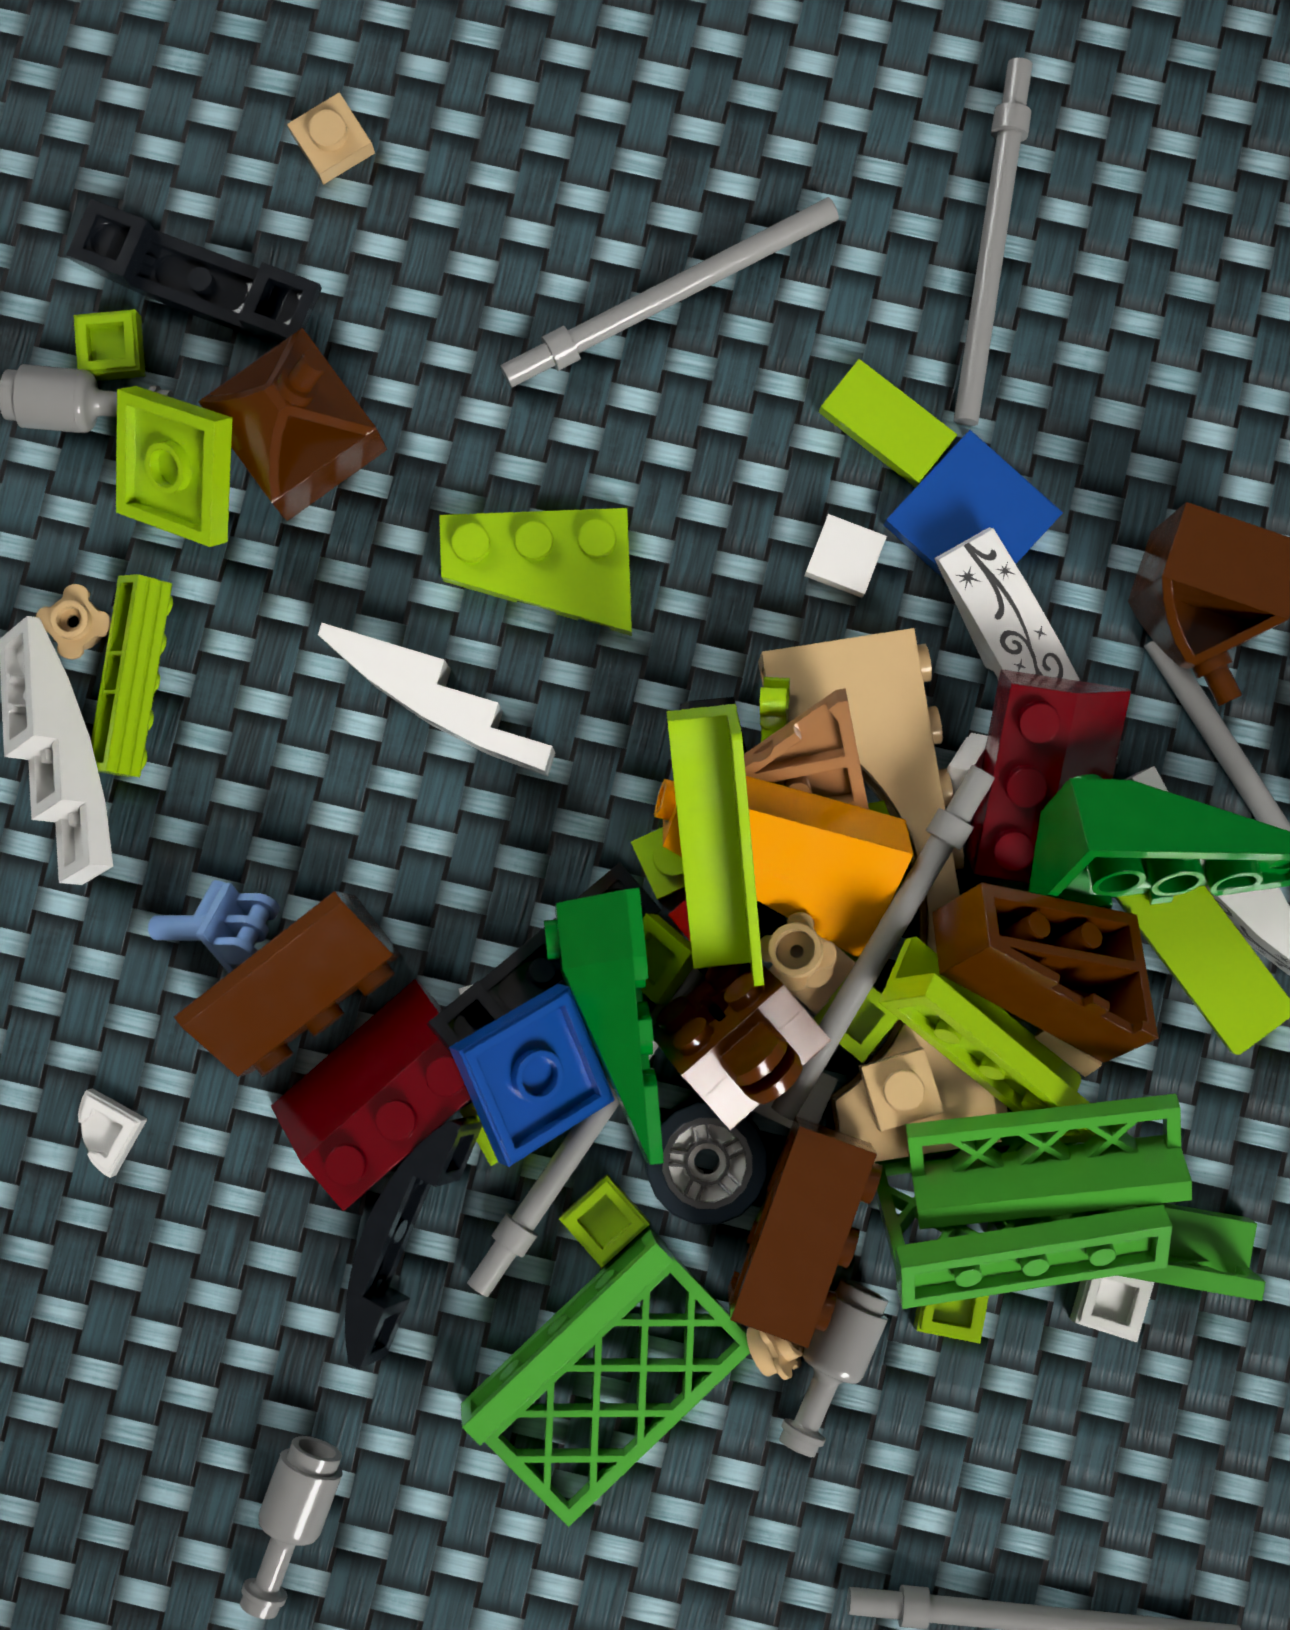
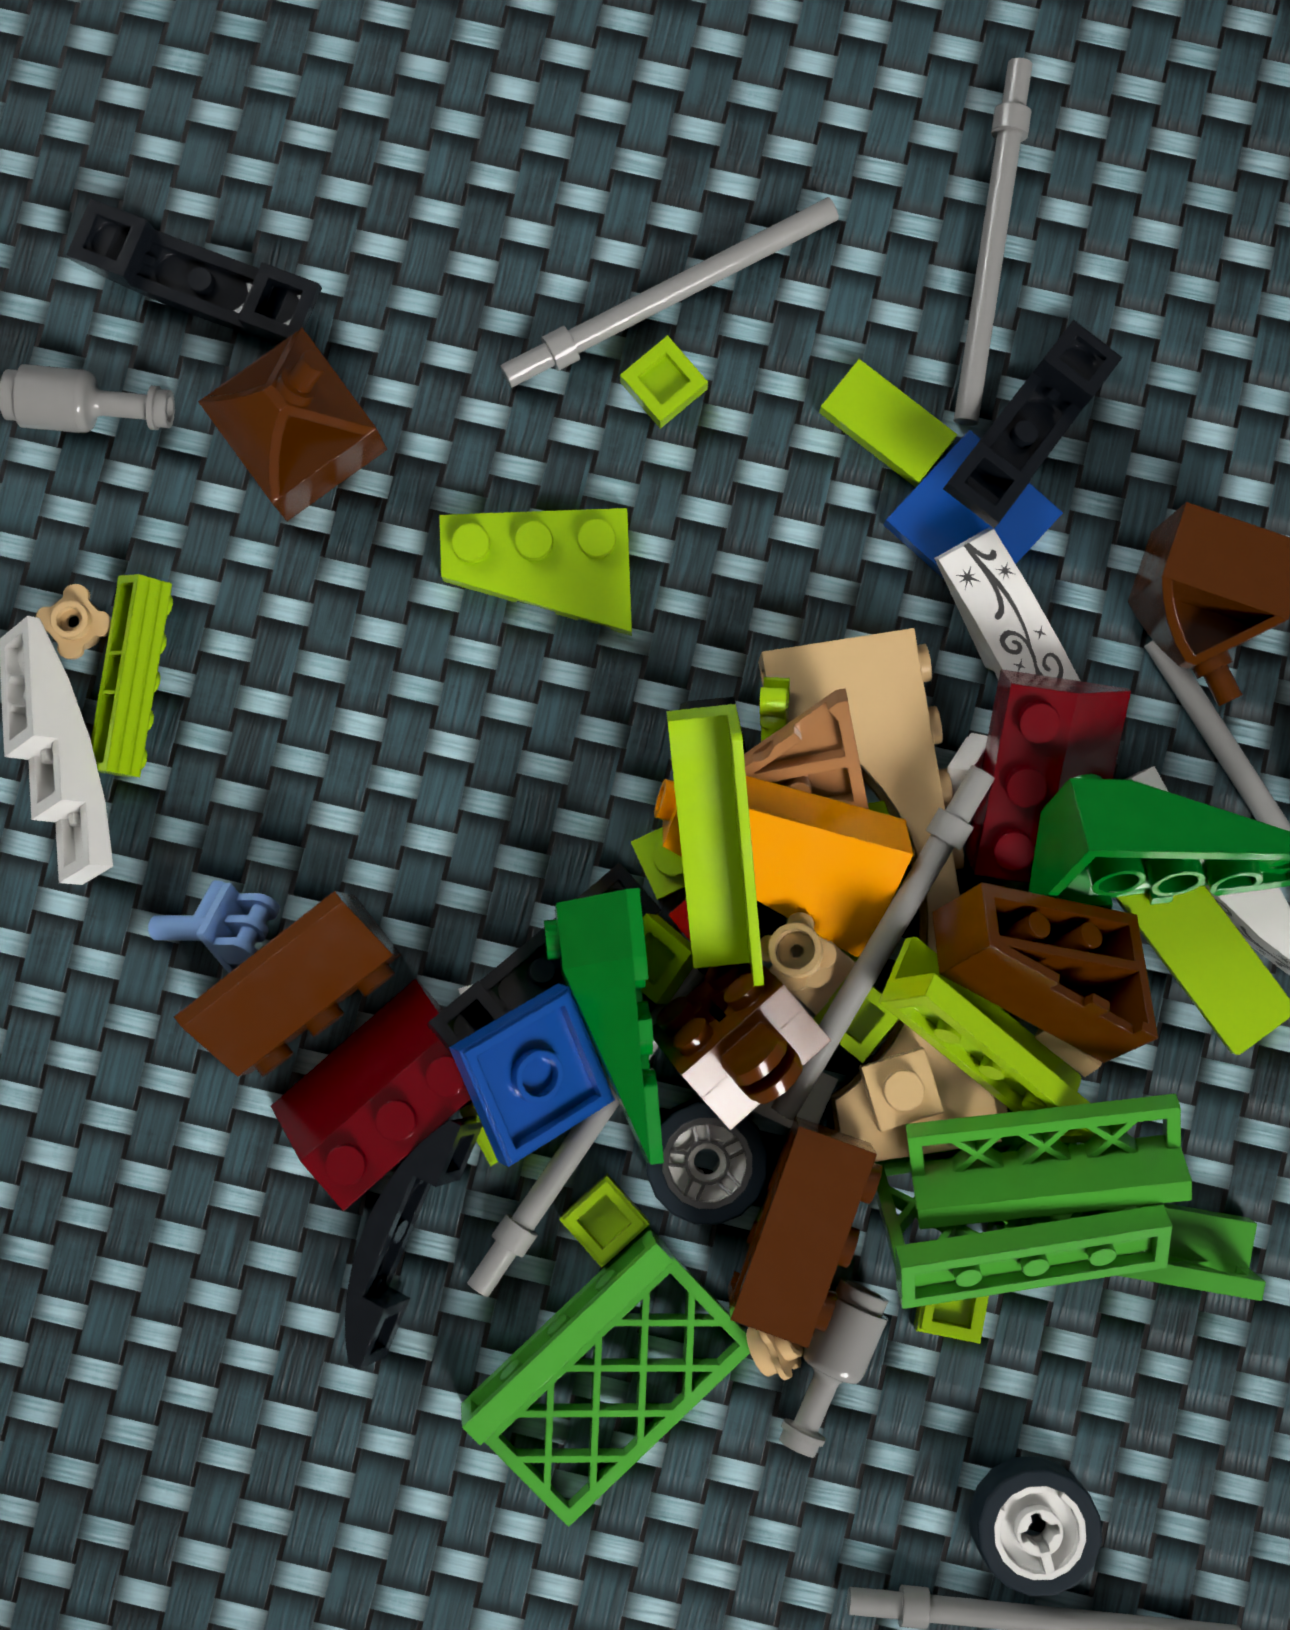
lime tile [74,309,146,381] -> none
white tile [78,1088,147,1178] -> none
lime plate [116,386,232,547] -> none
light grey piece [240,1436,343,1619] -> none
tan plate [287,92,375,185] -> none
white slope [318,623,555,777] -> none
white tile [804,514,887,598] -> none
white tile [1070,1276,1154,1342] -> none
none -> lime plate [620,335,708,429]
none -> black slope [943,320,1123,528]
none -> wheel [969,1456,1102,1596]

